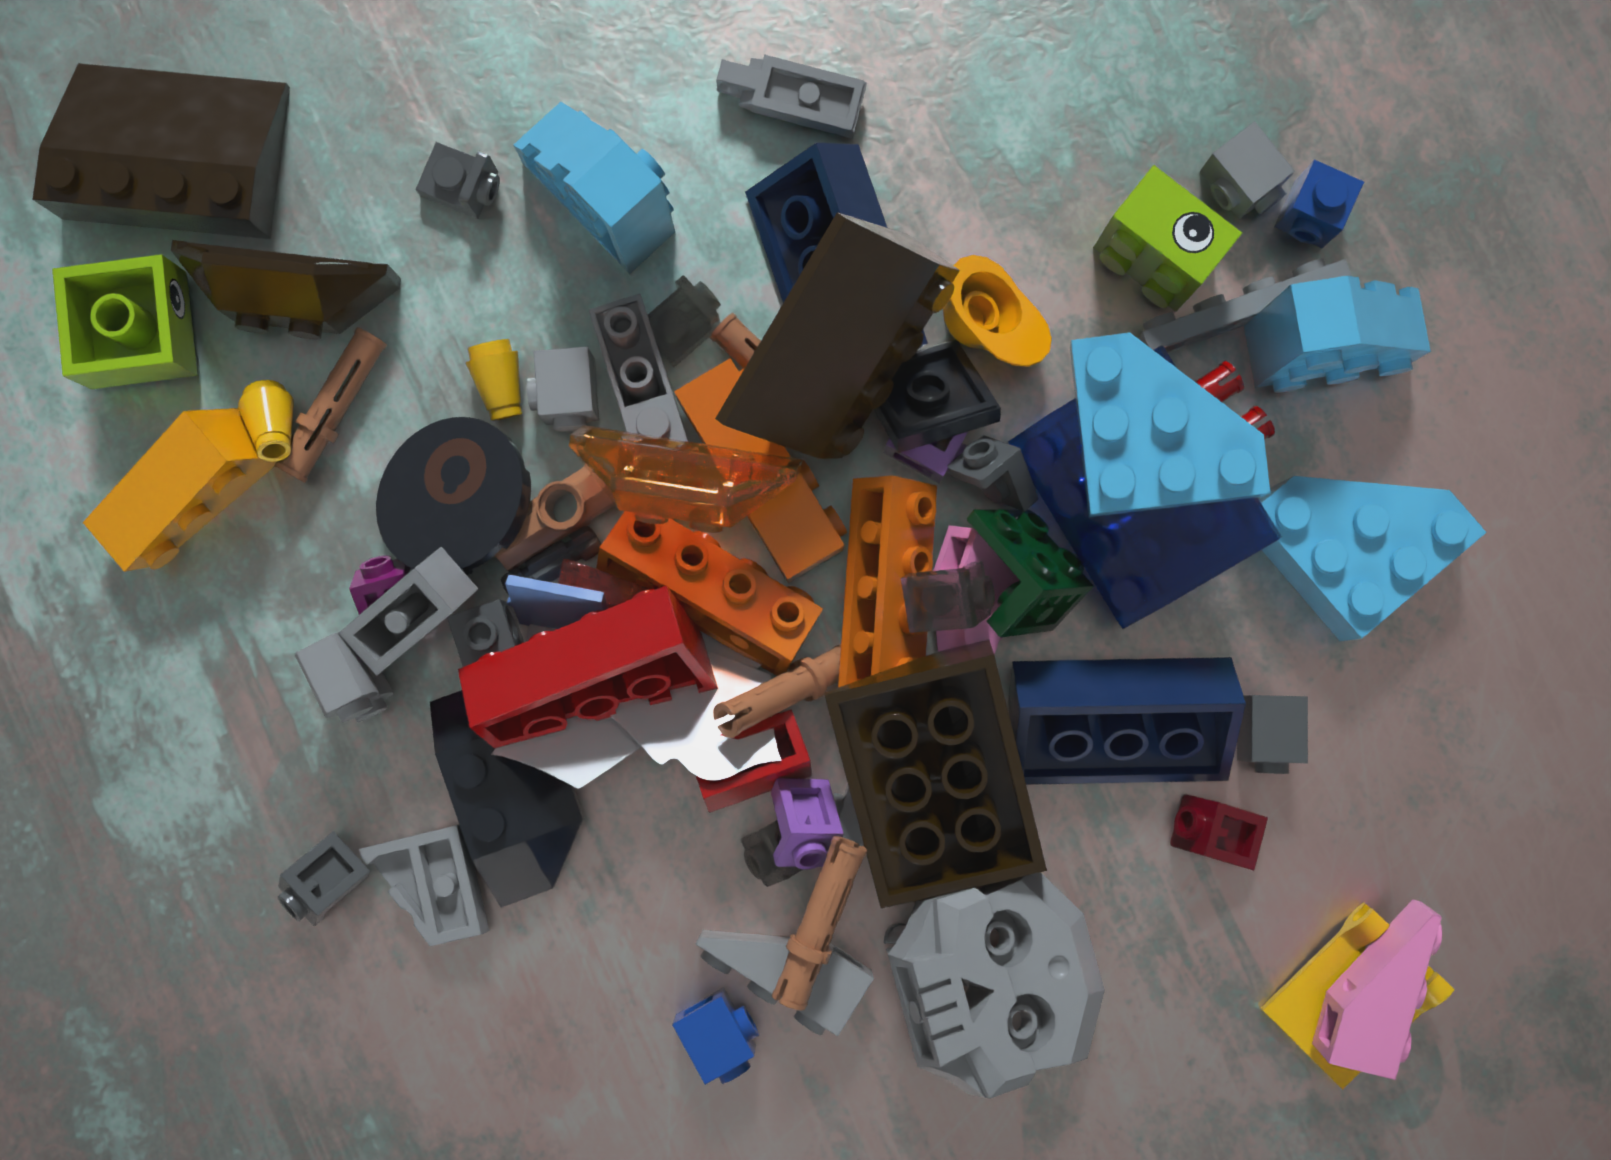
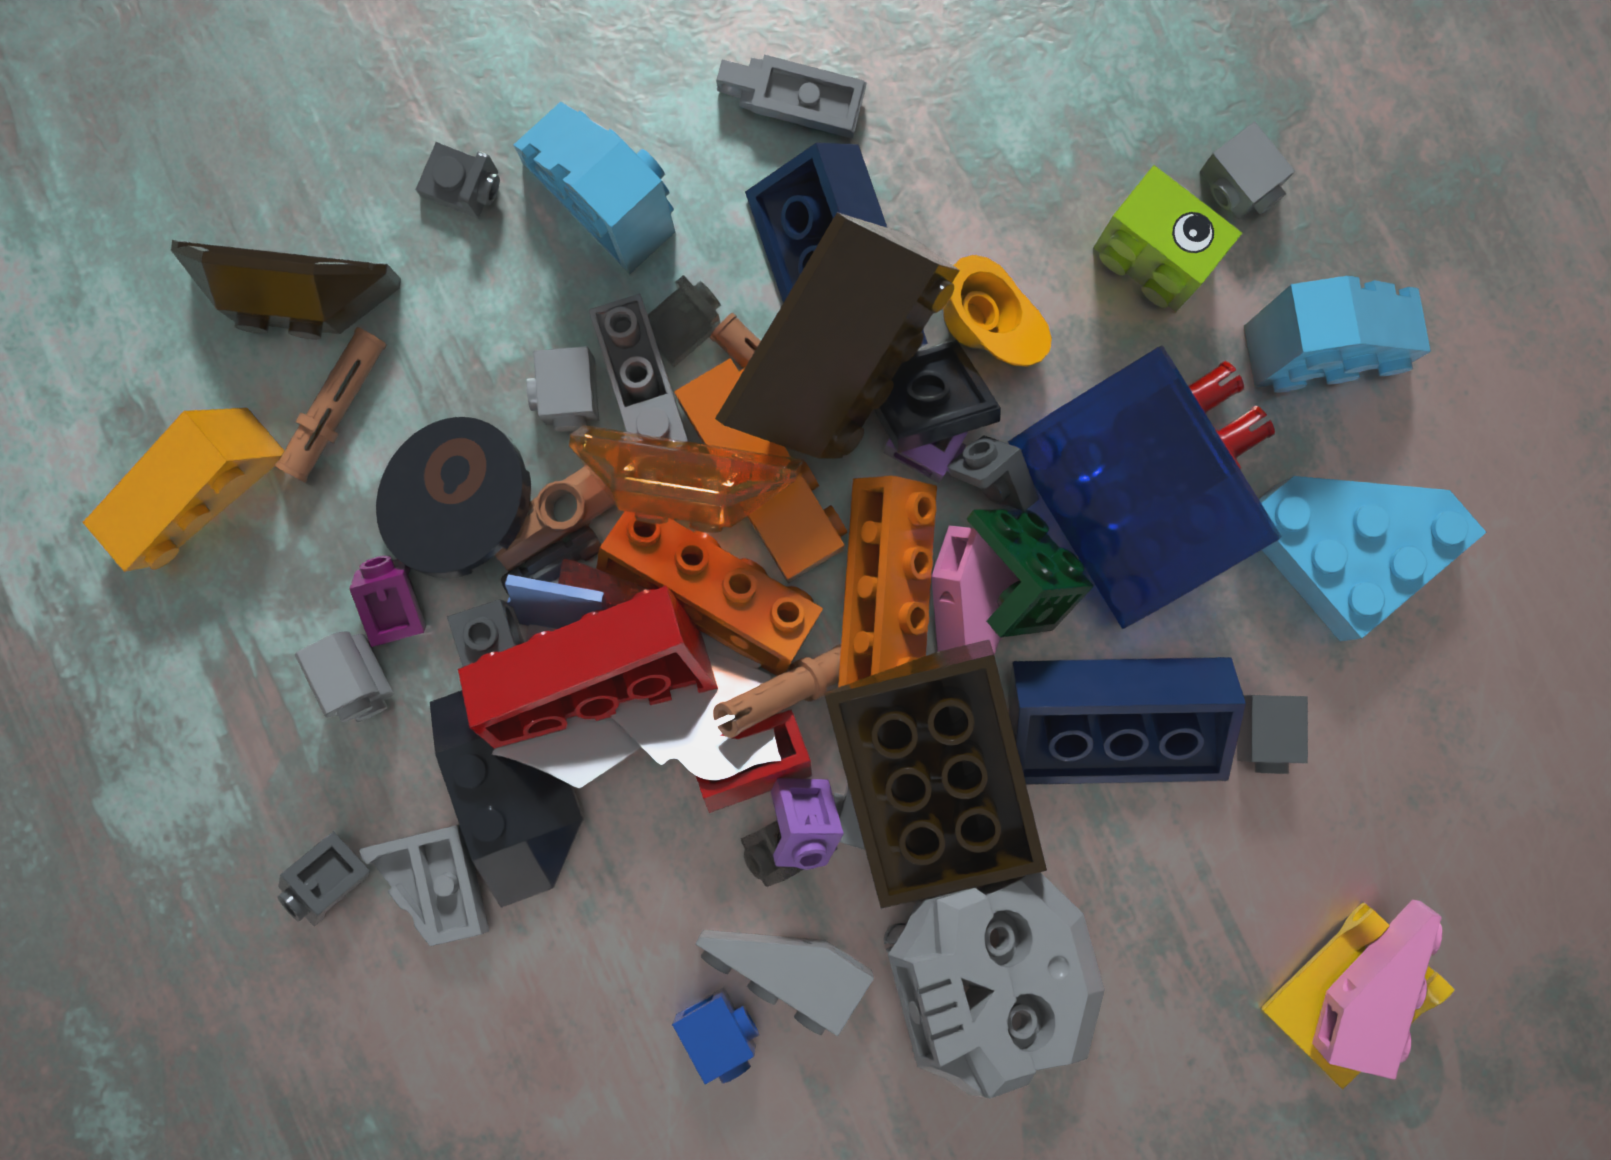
dark brown slope [32,63,290,239] -> none
lime brick [52,254,198,390] -> none
yellow cone [238,380,294,462] -> none
light grey brick [338,547,478,676] -> none
yellow cone [465,339,522,421] -> none
nougat pin [771,836,867,1011] -> none
clear smoke bracket [901,561,995,633] -> none
medium azure brick [1070,332,1271,517] -> none
light grey plate [1137,258,1352,356] -> none
dark red bracket [1170,794,1268,871] -> none
blue brick [1274,159,1364,249] -> none

